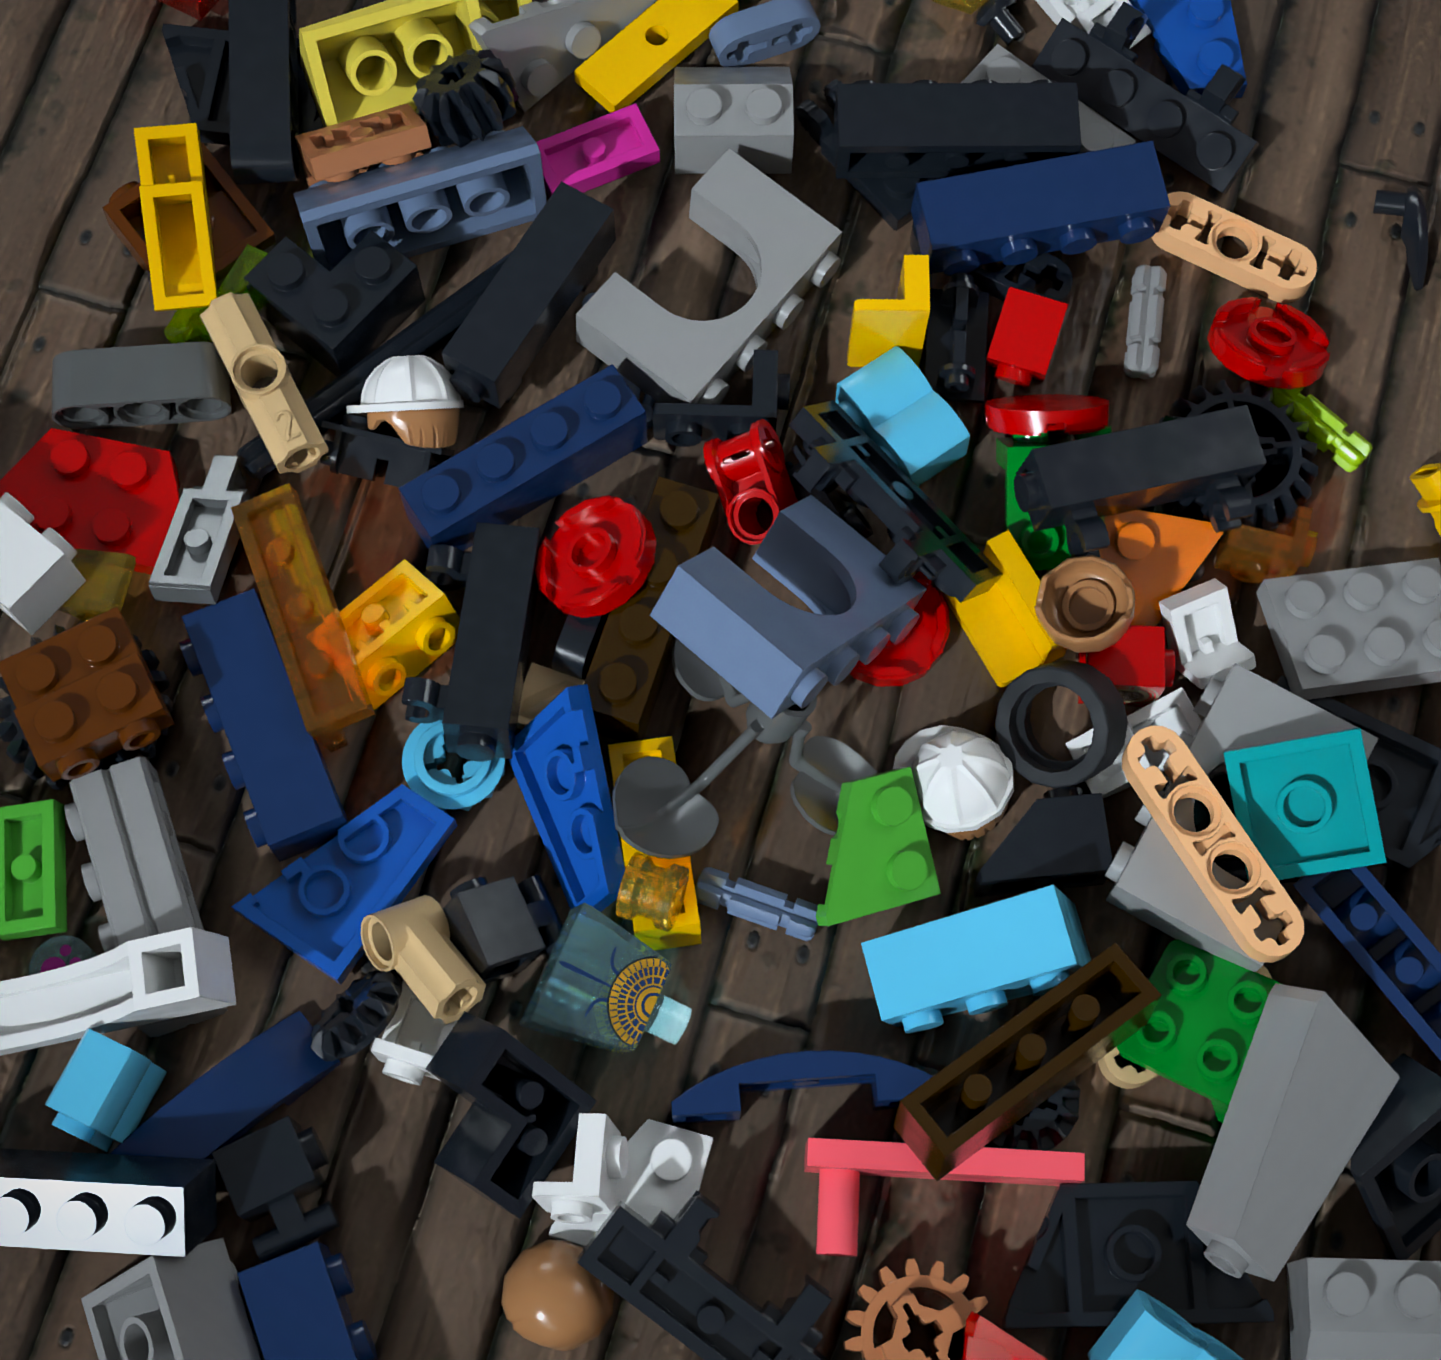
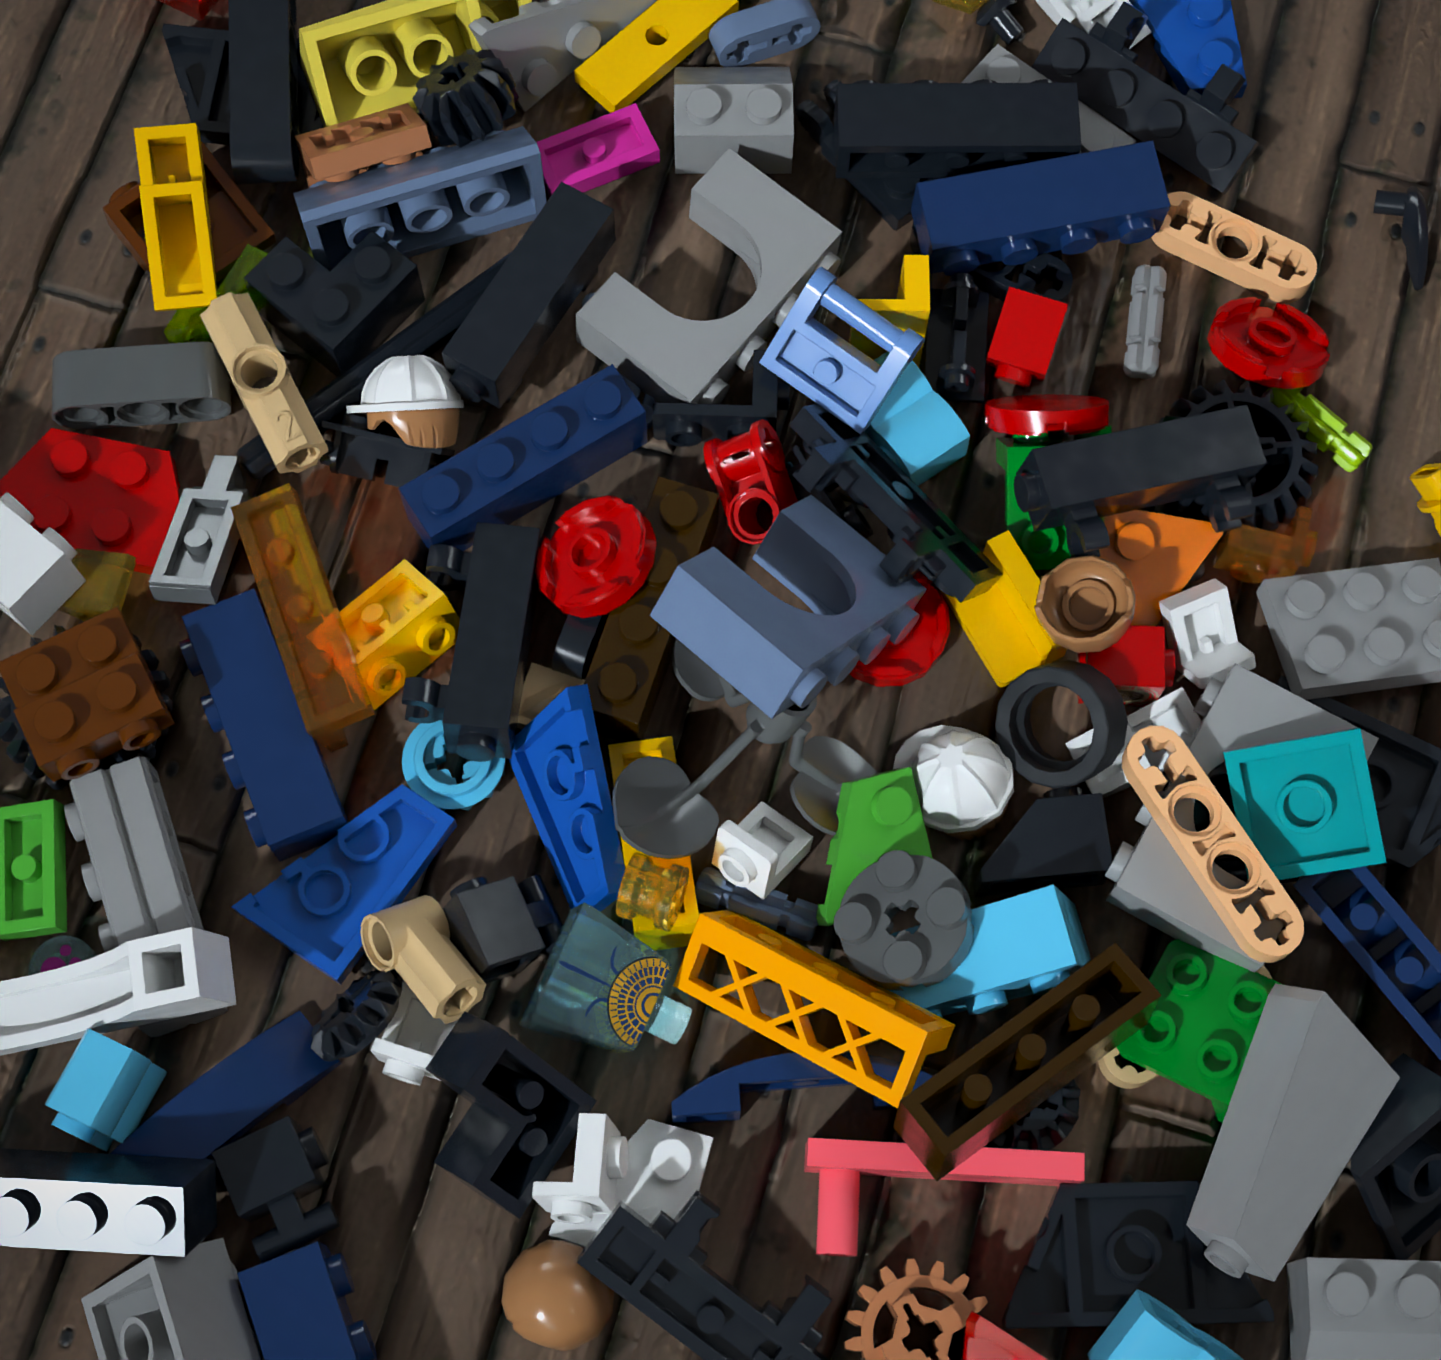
none -> light orange fence [673,910,955,1108]
none -> white bracket [712,801,813,900]
none -> medium blue plate [759,267,925,434]
none -> dark grey plate [833,850,974,991]

